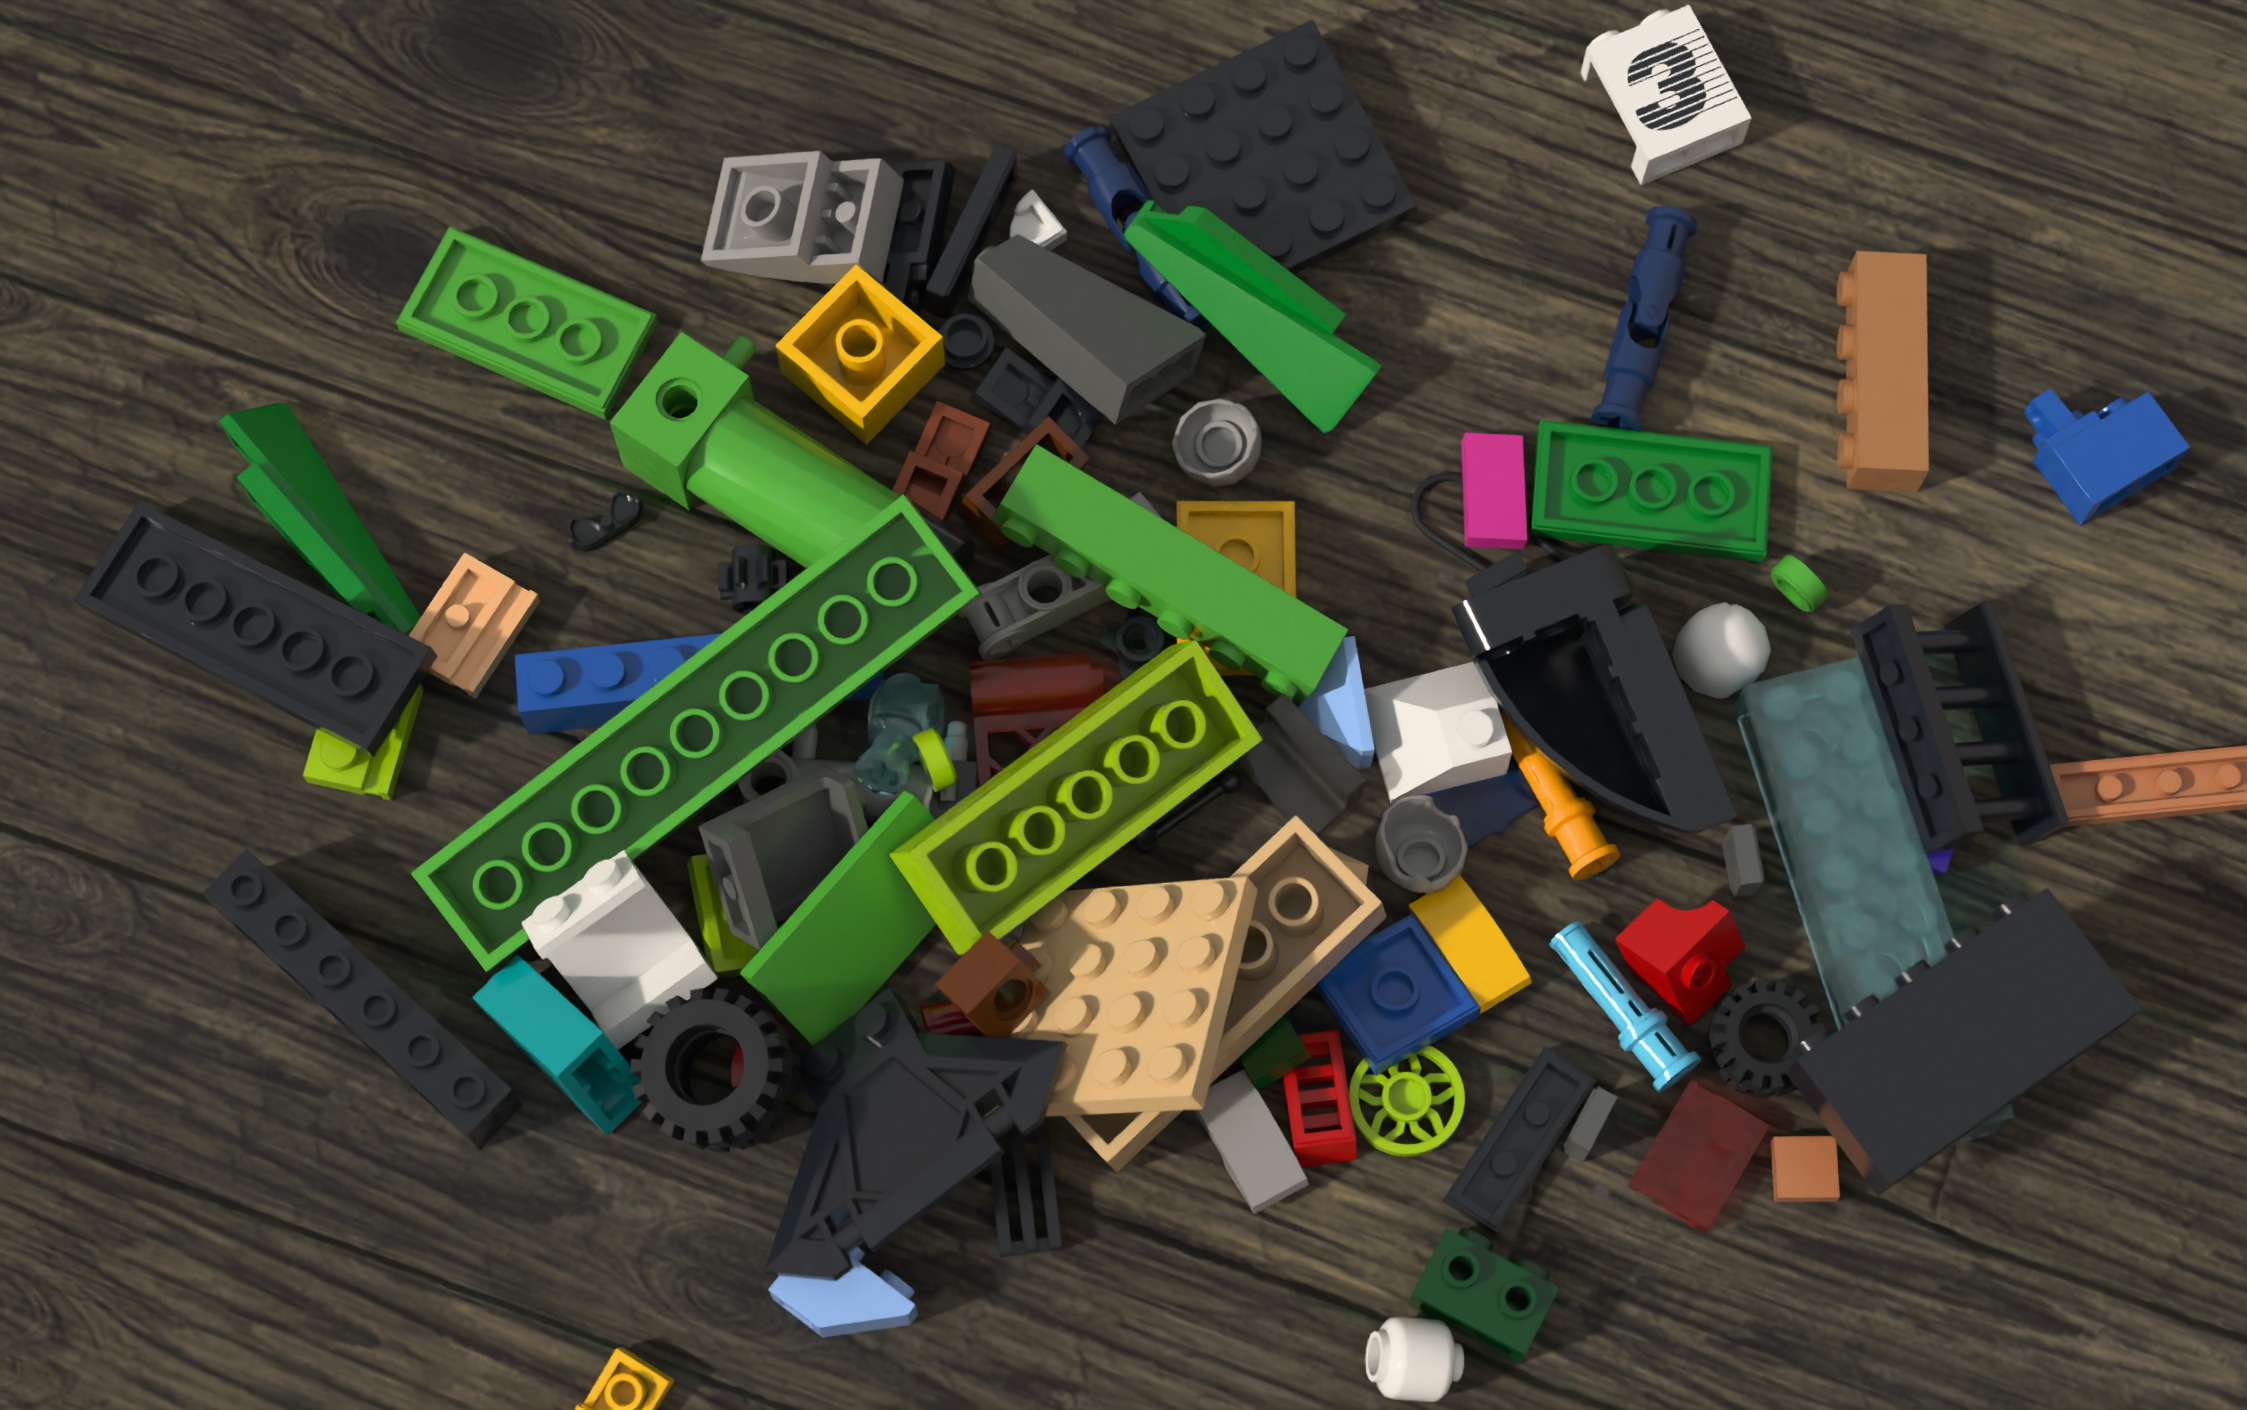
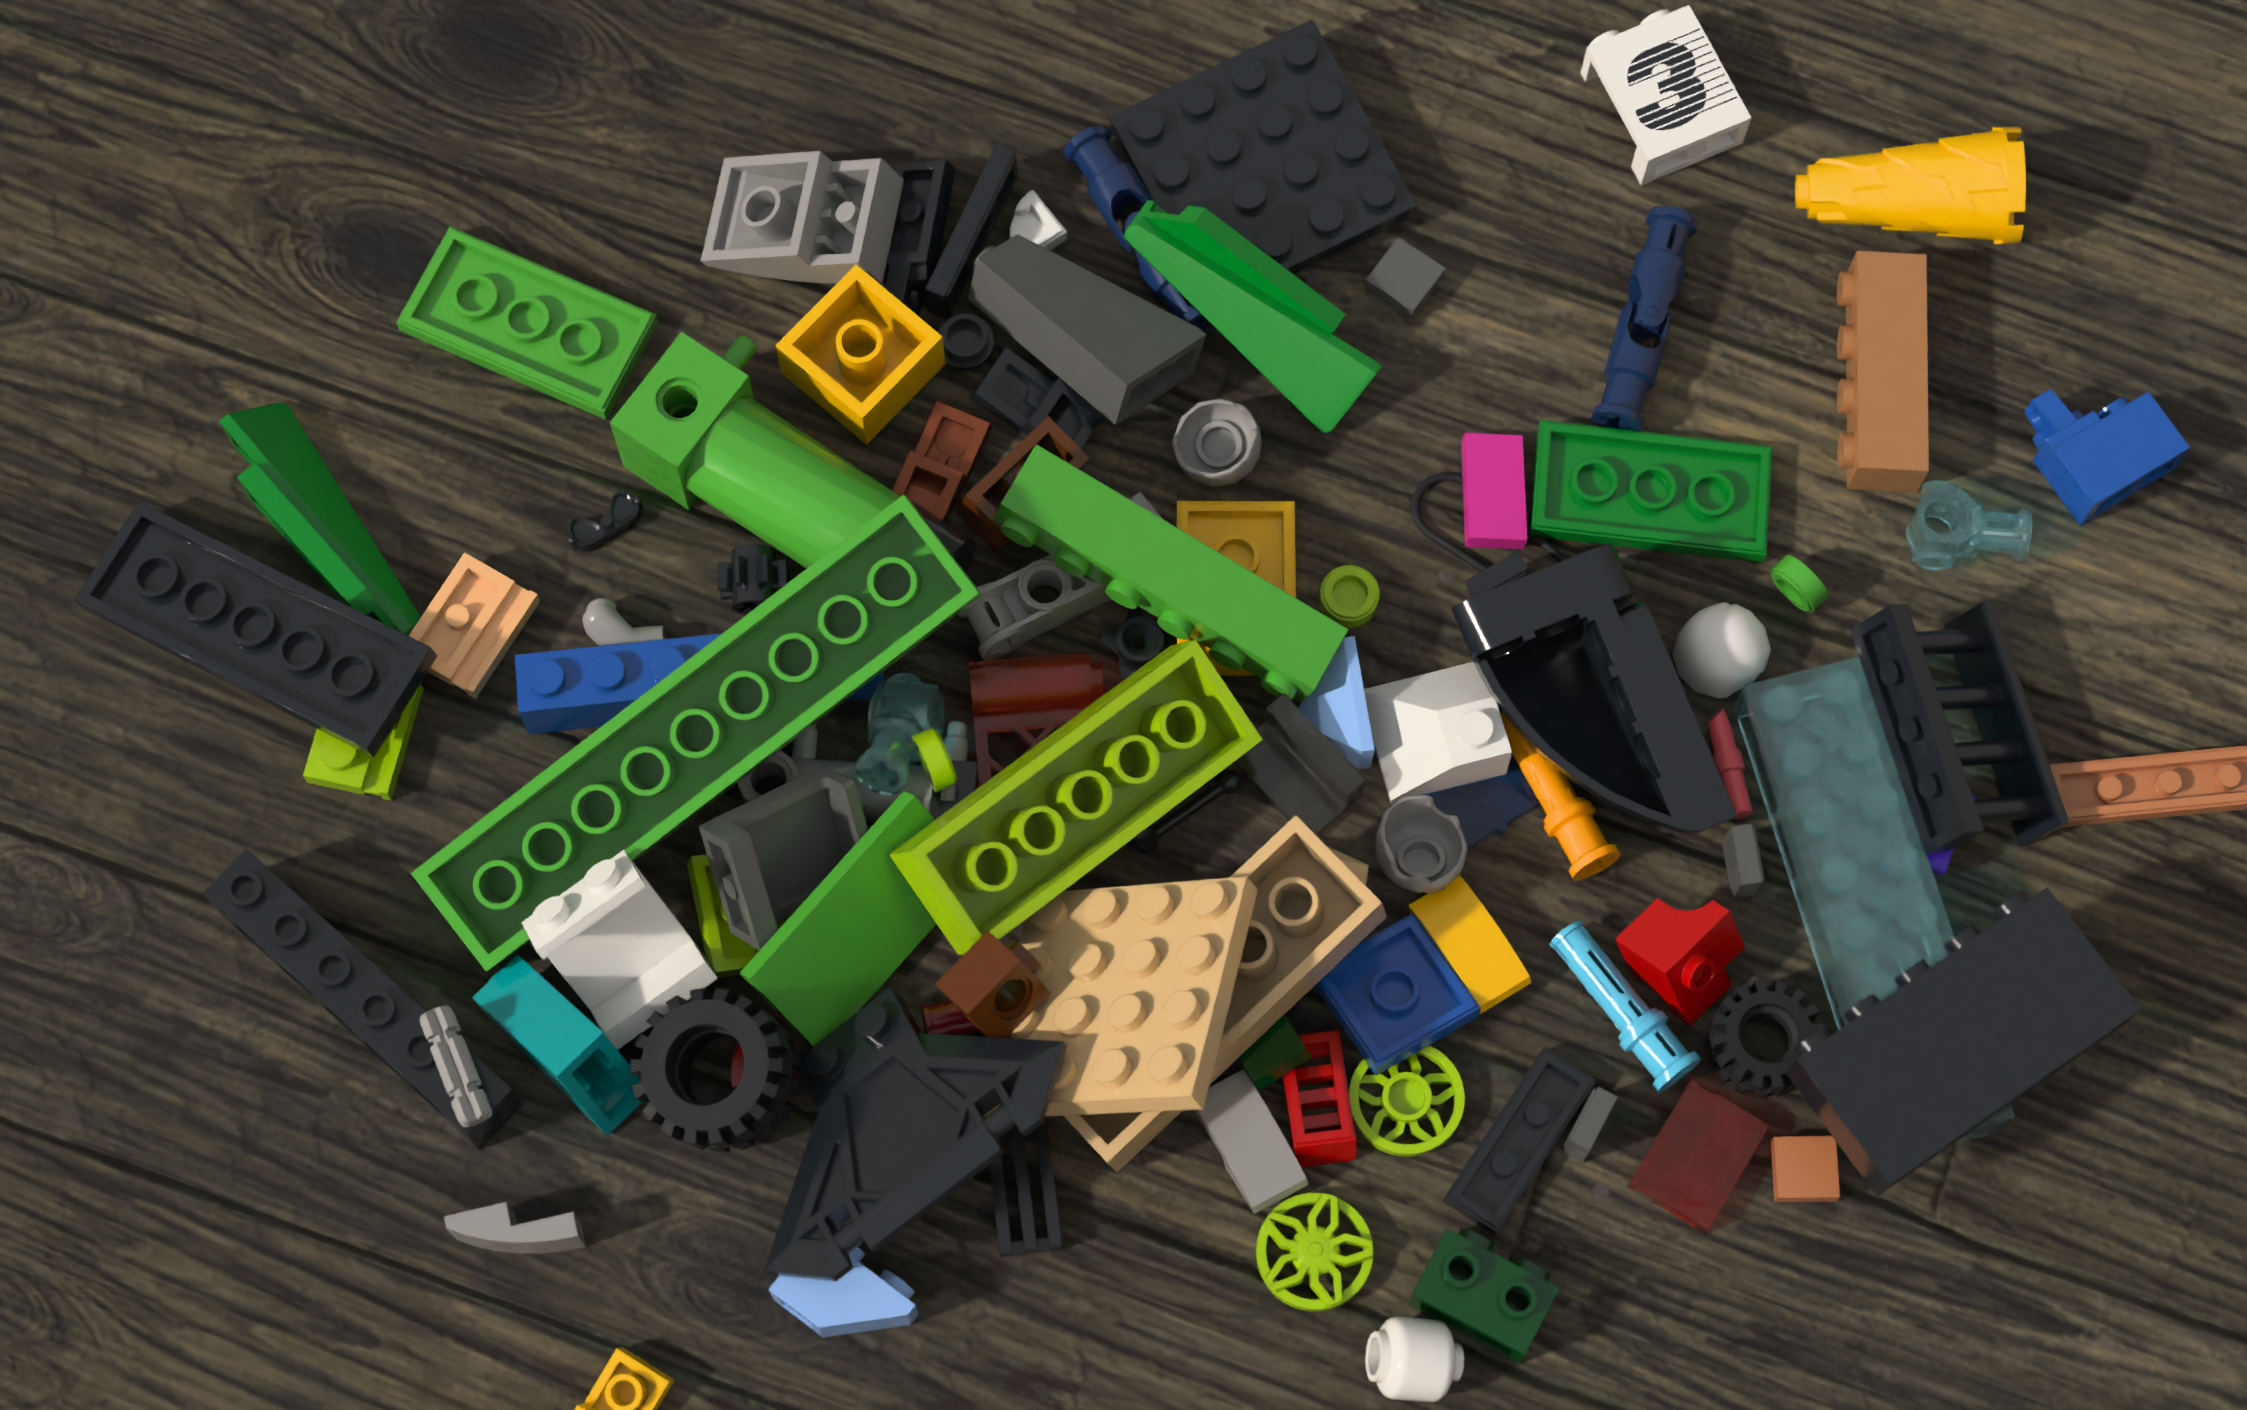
none -> light grey axle [419,1005,492,1127]
none -> light grey slope [444,1202,586,1254]
none -> light grey arm [582,598,665,646]
none -> lime wheel [1256,1193,1374,1312]
none -> lime tile [1319,565,1380,628]
none -> dark grey tile [1364,237,1446,319]
none -> coral piece [1707,708,1753,819]
none -> yellow cone [1795,127,2026,244]
none -> clear light blue connector [1905,480,2032,570]

